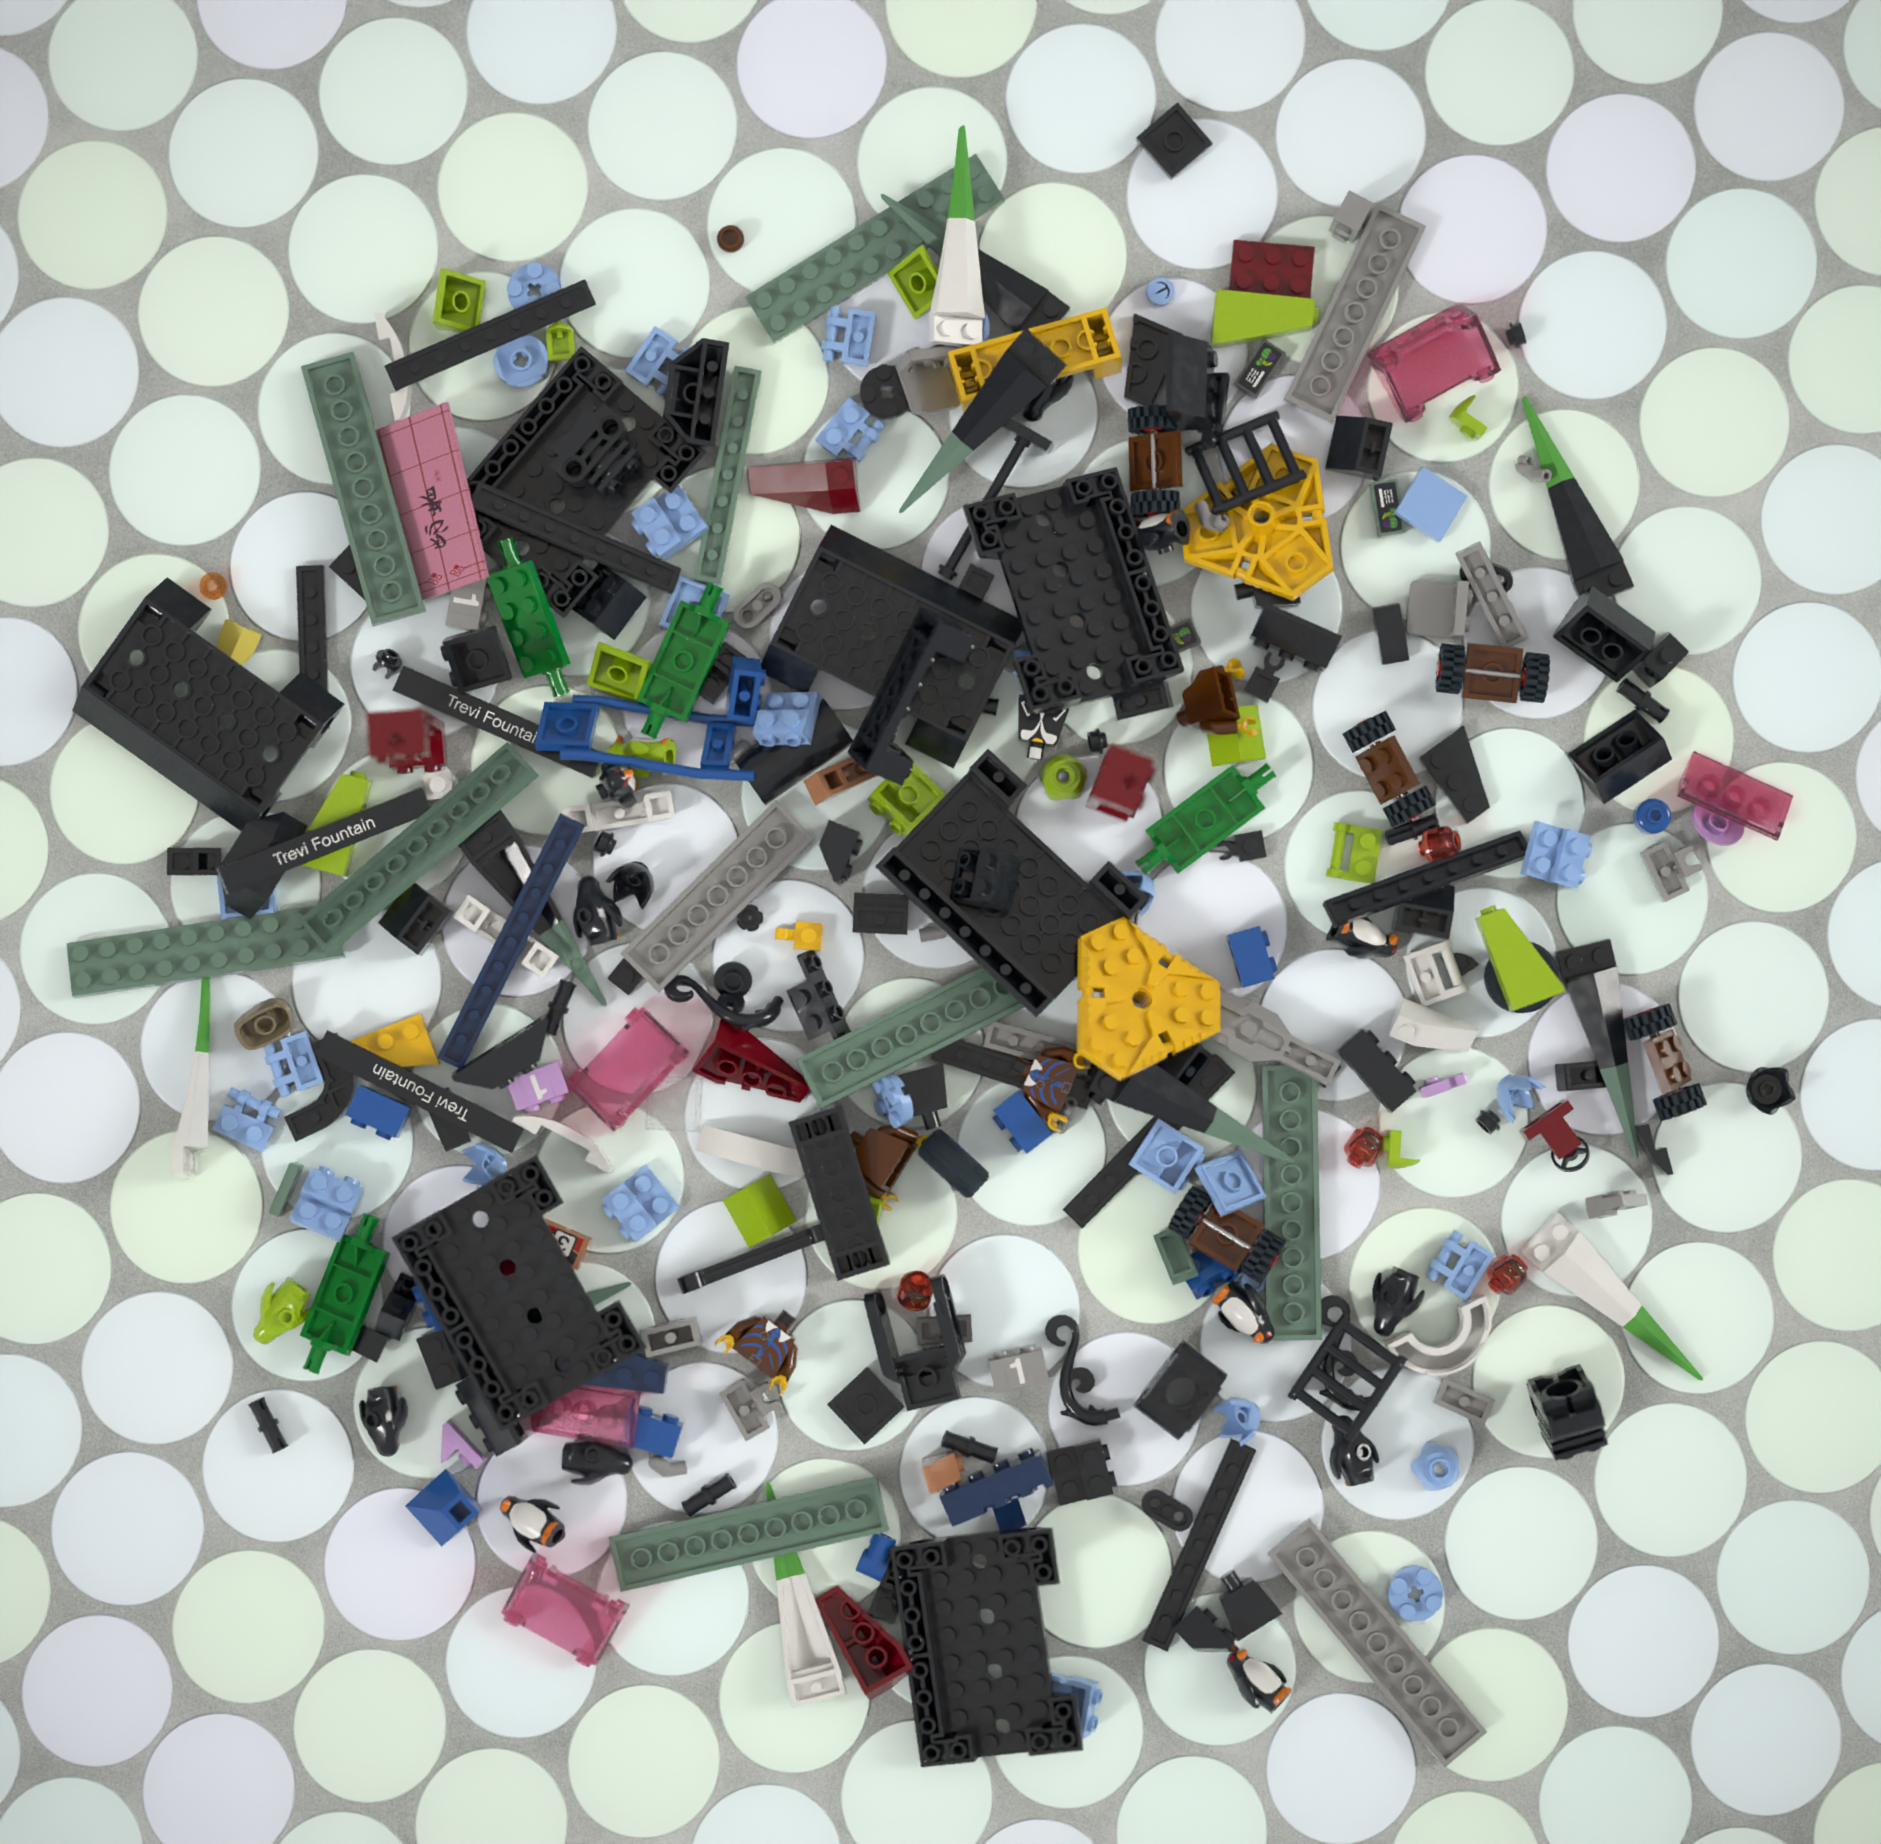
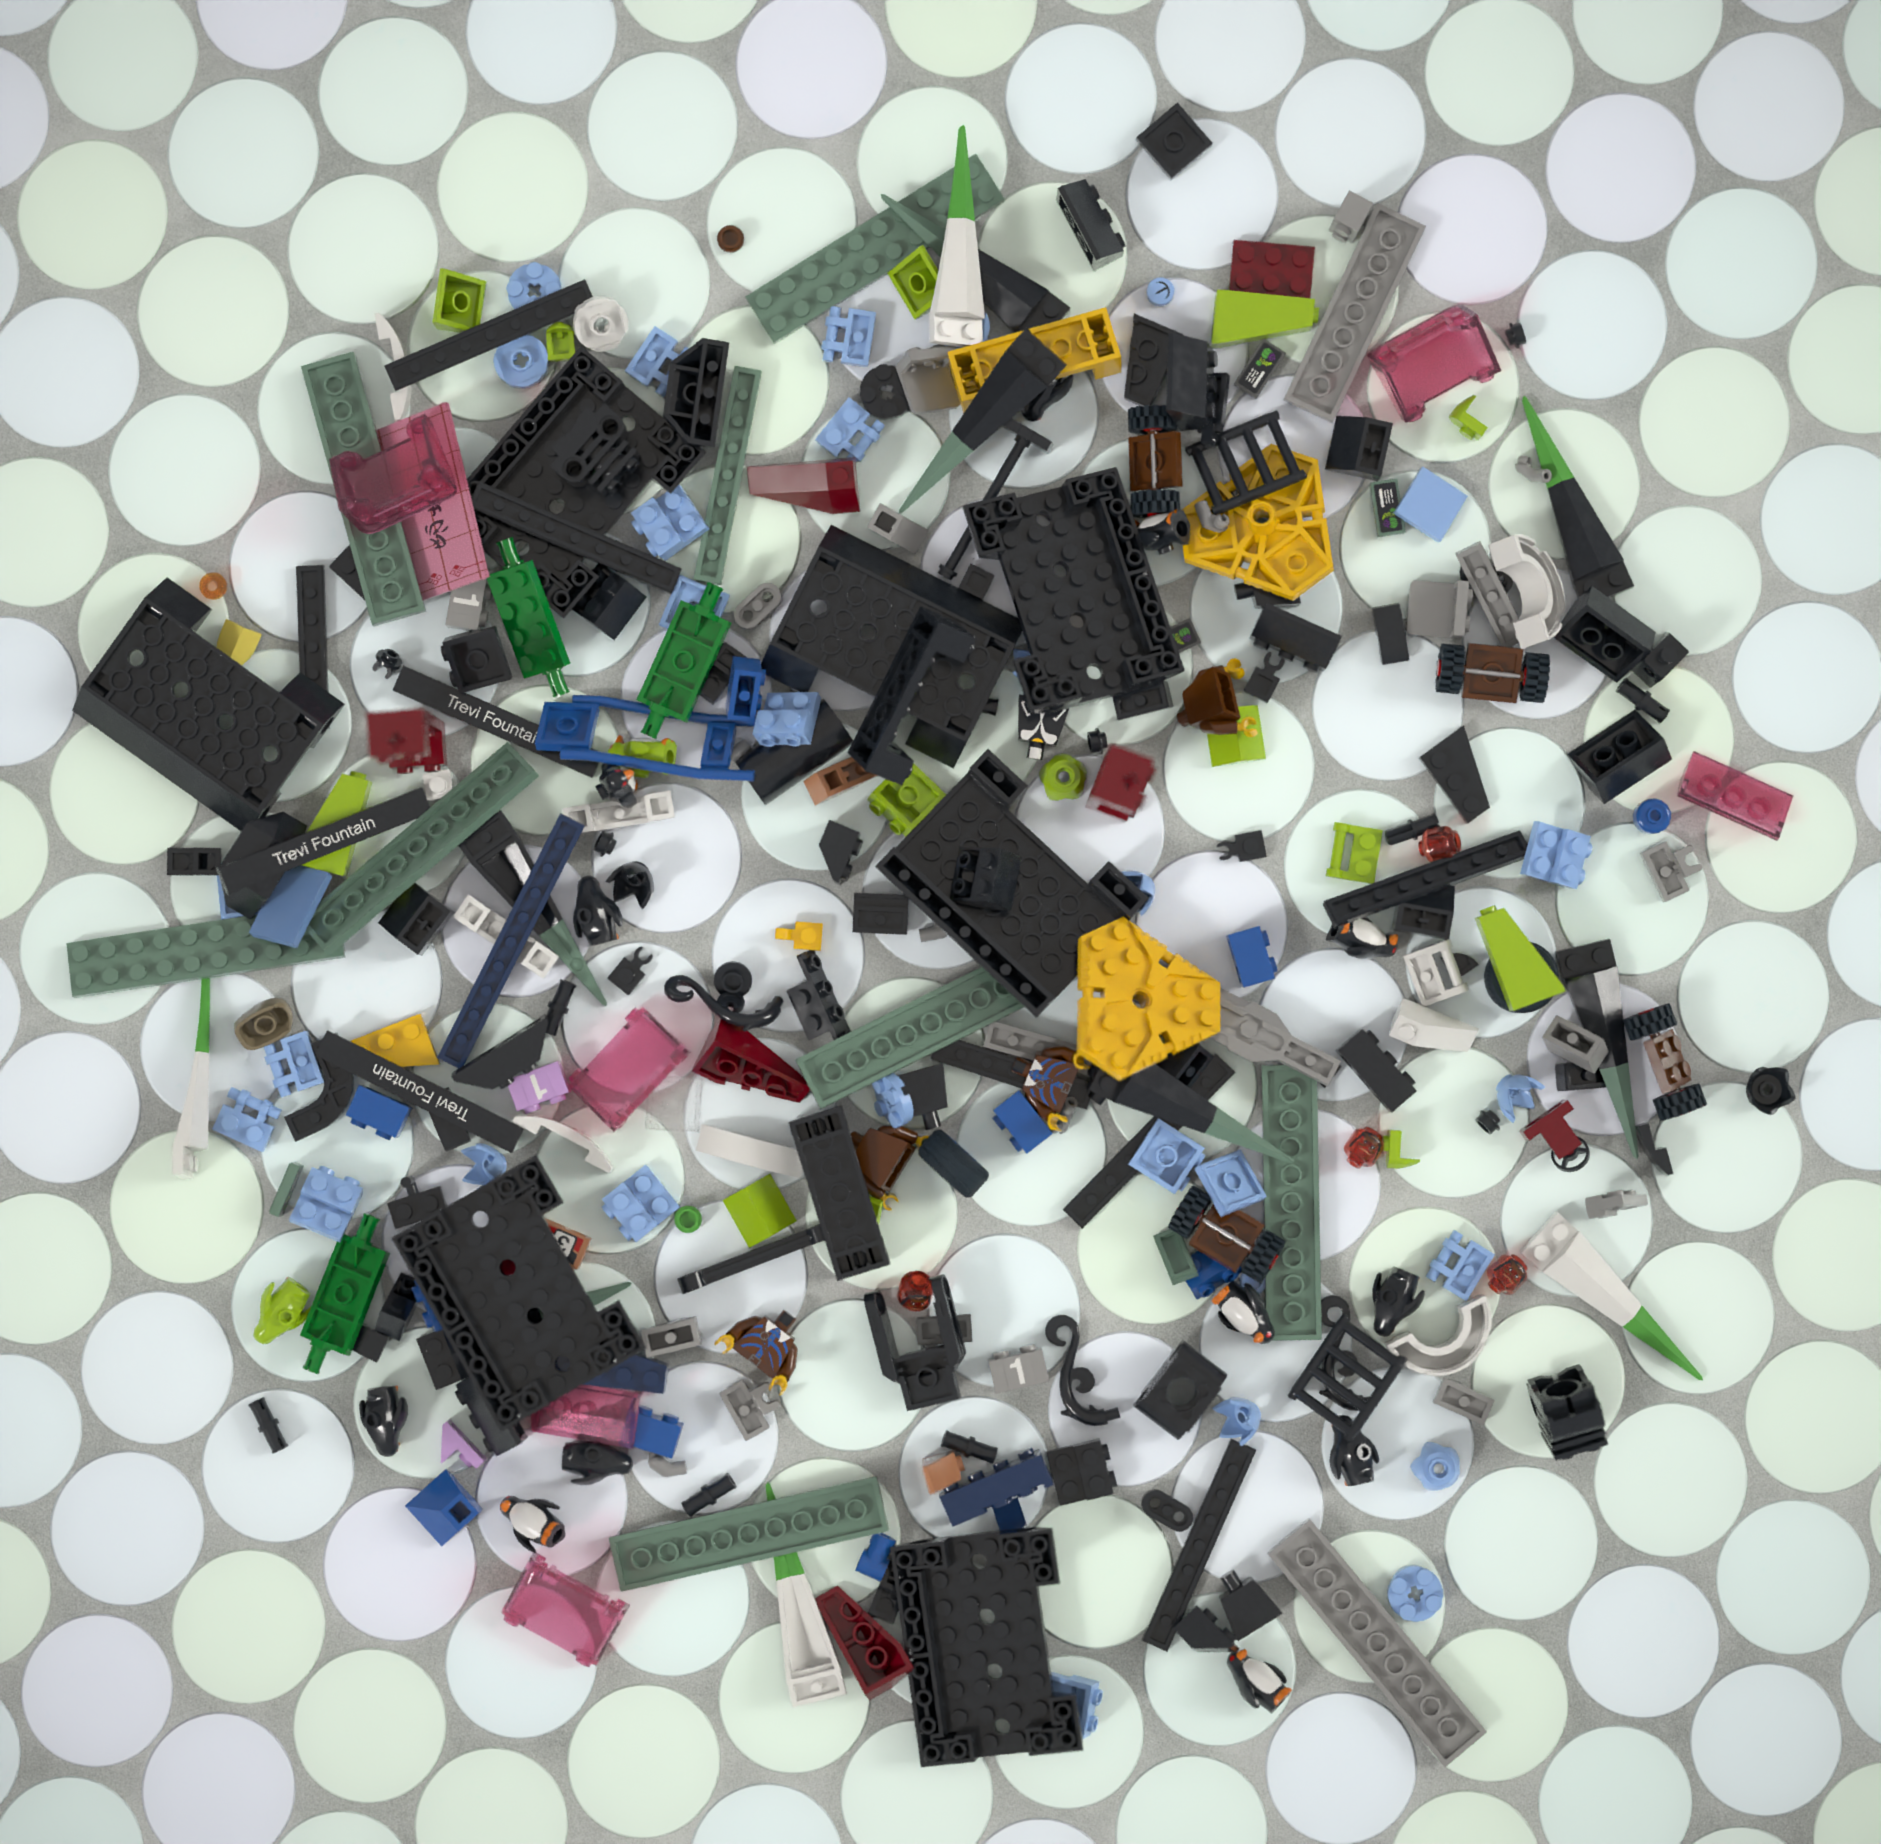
lime slope [587,642,652,702] -> none
light grey plate [620,800,815,993] -> none
black plate [737,905,763,932] -> none
black plate [827,1366,905,1445] -> none
green plate [1135,763,1277,875] -> none
plate [1342,710,1436,828] -> none
lavender plate [1419,1072,1469,1098] -> none
lavender dish [1692,799,1744,846] -> none
none -> medium blue tile [249,865,332,948]
none -> clear pink windscreen [329,414,457,534]
none -> black plate [387,1176,447,1229]
none -> white plate [573,296,629,352]
none -> bright green plate [674,1205,702,1233]
none -> light grey slope [867,503,929,554]
none -> black slope [1056,179,1126,271]
none -> white brick [1488,534,1566,649]
none -> light grey brick [1542,1015,1609,1074]

